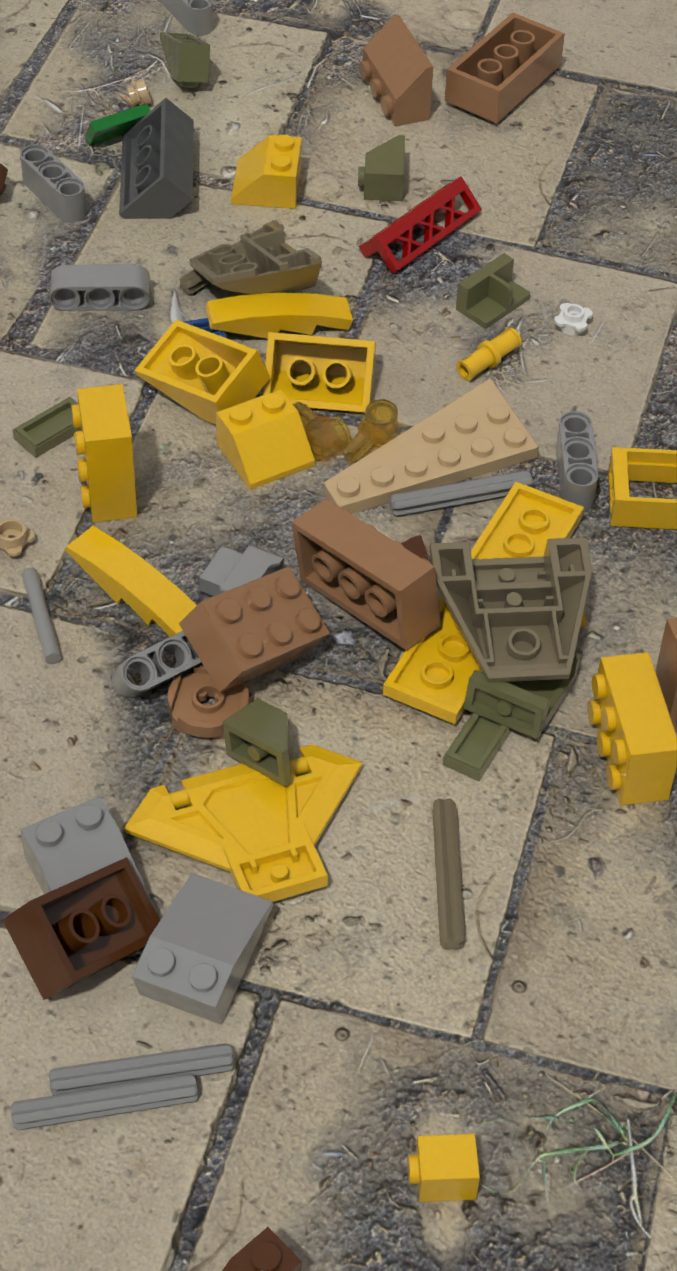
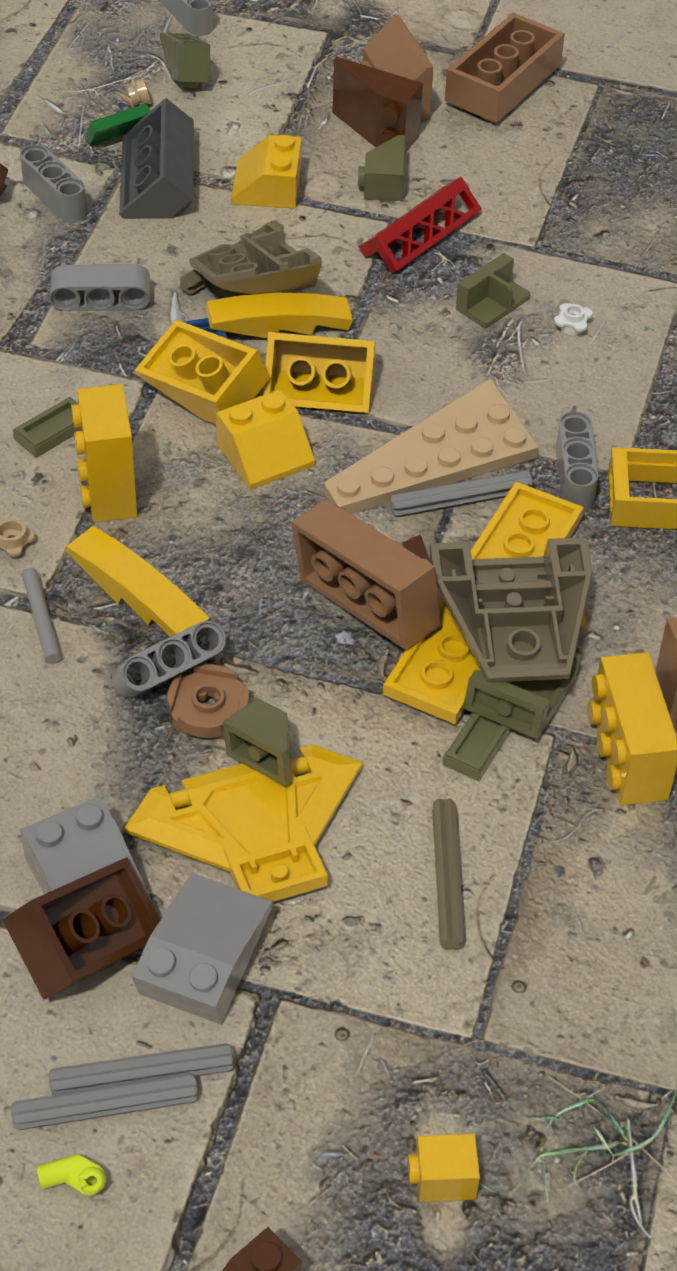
medium nougat brick [179,566,330,692] -> none
light grey piece [199,545,284,596] -> none
clear yellow axle [293,402,352,461] -> none
clear yellow axle [342,399,398,464] -> none
yellow pin [456,327,522,381] -> none
none -> neon yellow arm [35,1154,106,1196]
none -> reddish brown slope [332,57,423,155]

